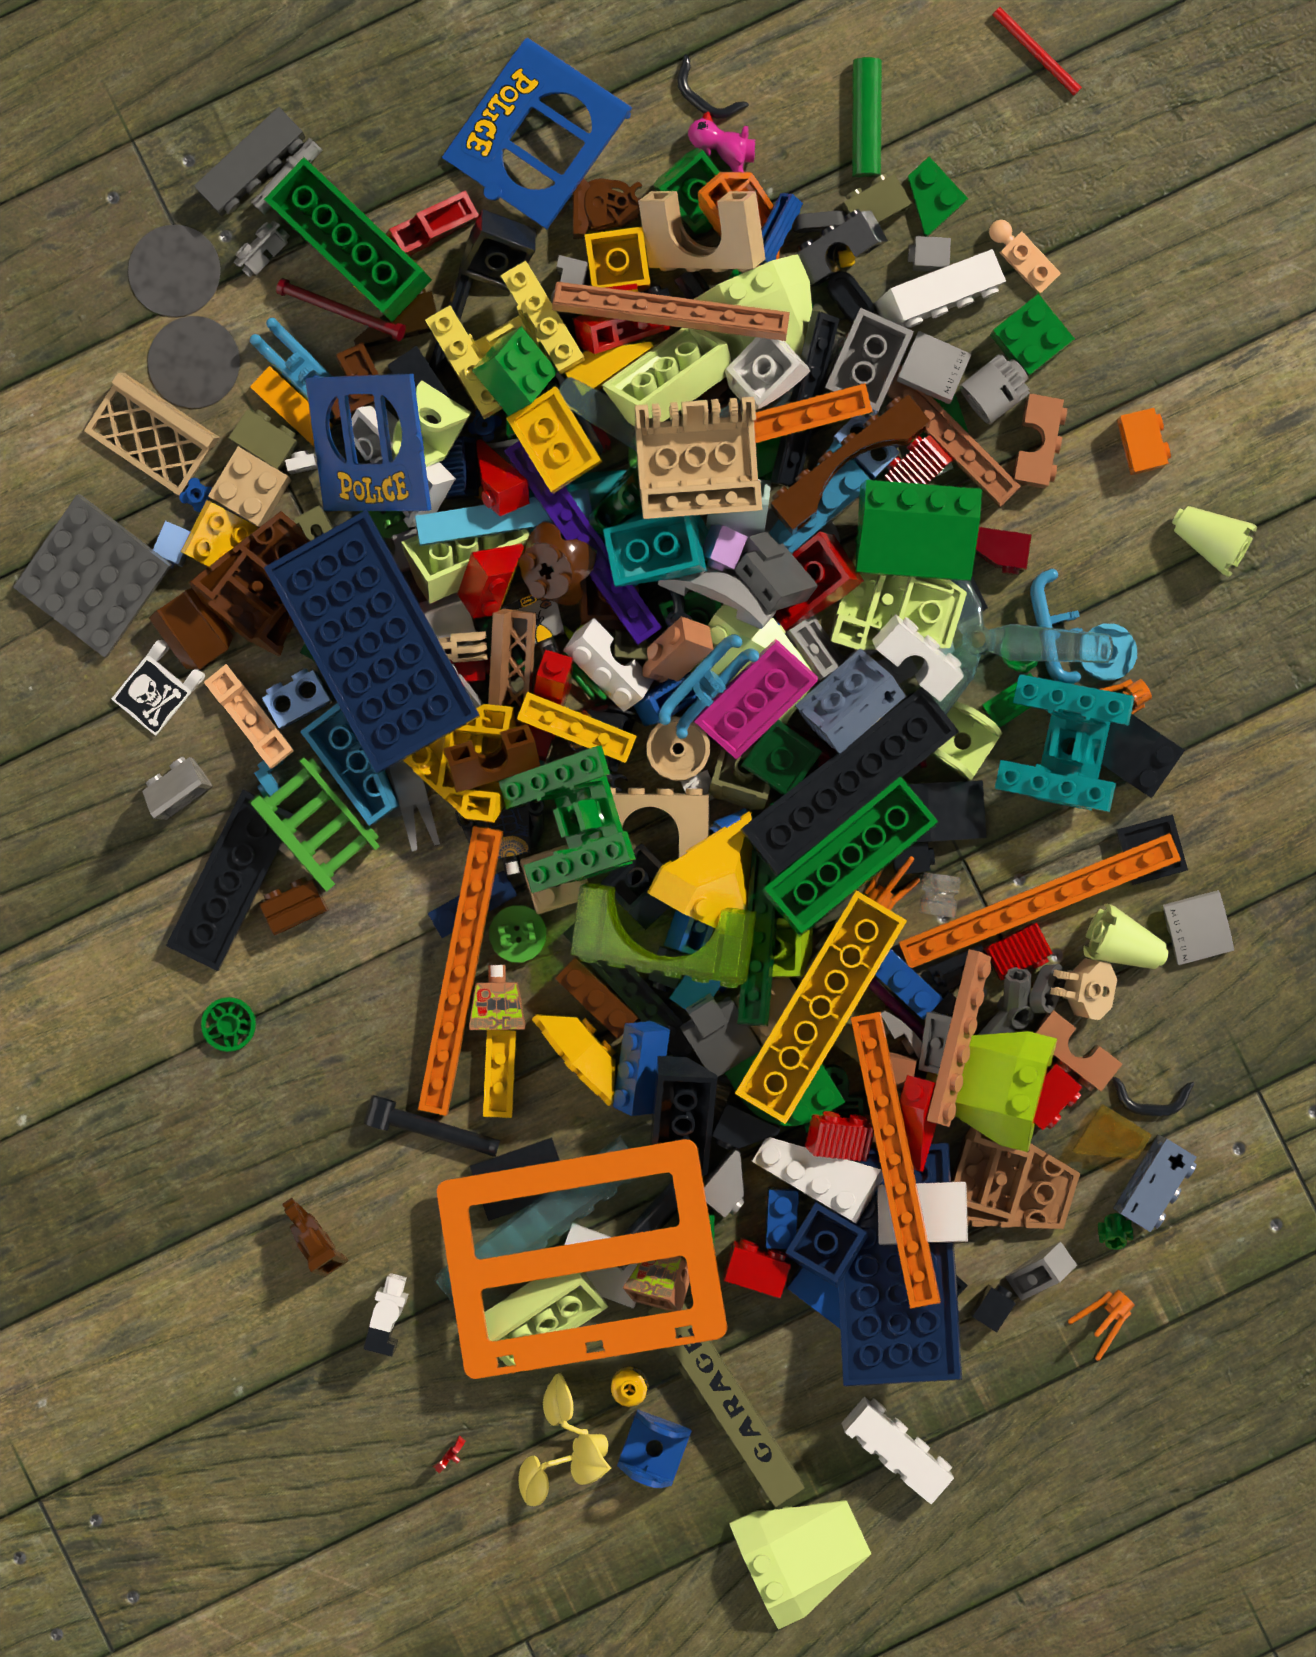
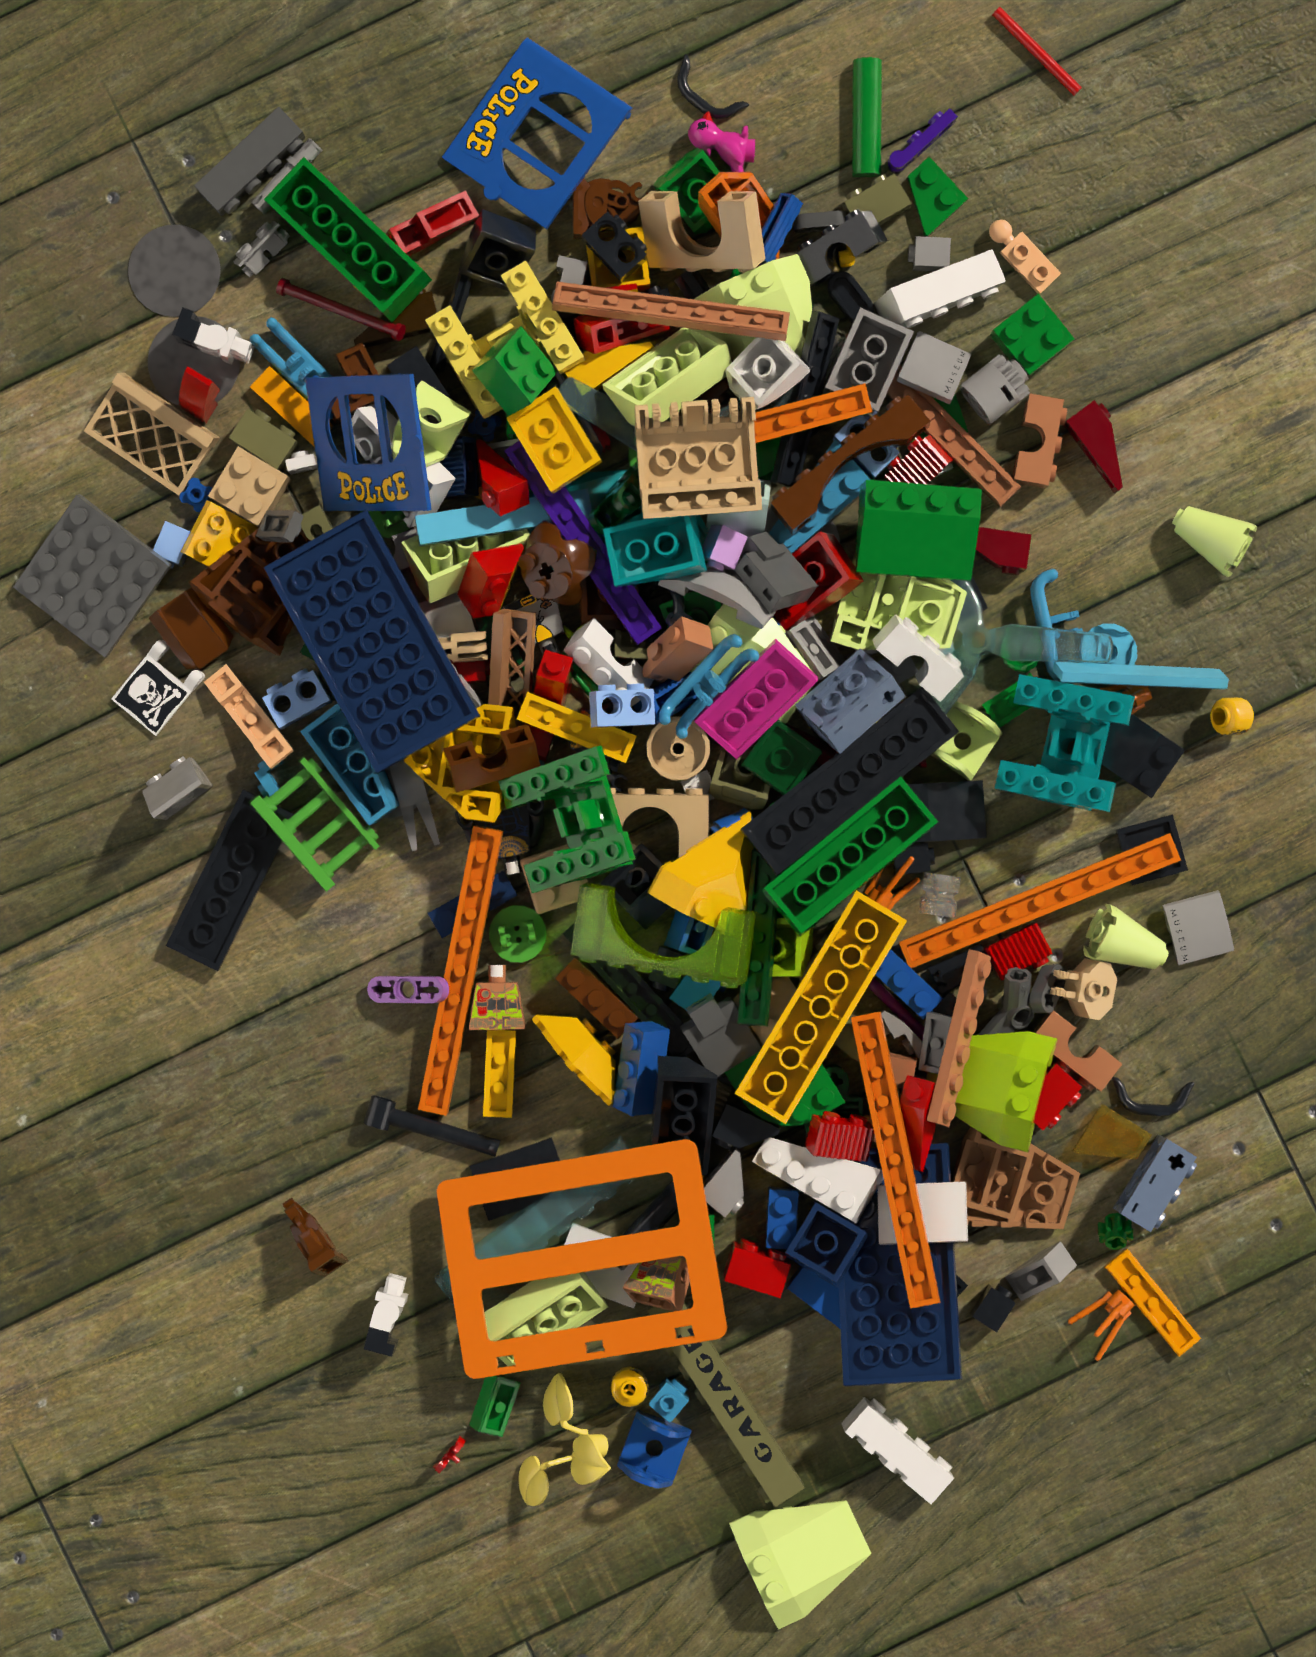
green wheel [201,997,256,1052] -> none
reddish brown brick [260,876,329,935] -> none
orange brick [1117,408,1171,475] -> none
none -> white hips [172,307,254,365]
none -> red slope [179,366,220,423]
none -> dark grey plate [256,510,304,542]
none -> medium lavender beam [367,976,449,1003]
none -> green slope [469,1375,521,1437]
none -> black brick [581,211,647,283]
none -> light blue brick [589,683,655,728]
none -> dark azure bracket [649,1377,689,1422]
none -> dark purple plate [888,108,958,174]
none -> medium azure tile [1053,662,1229,689]
none -> dark red slope [1064,400,1123,494]
none -> light orange tile [1104,1248,1201,1357]
none -> yellow head [1210,697,1254,735]

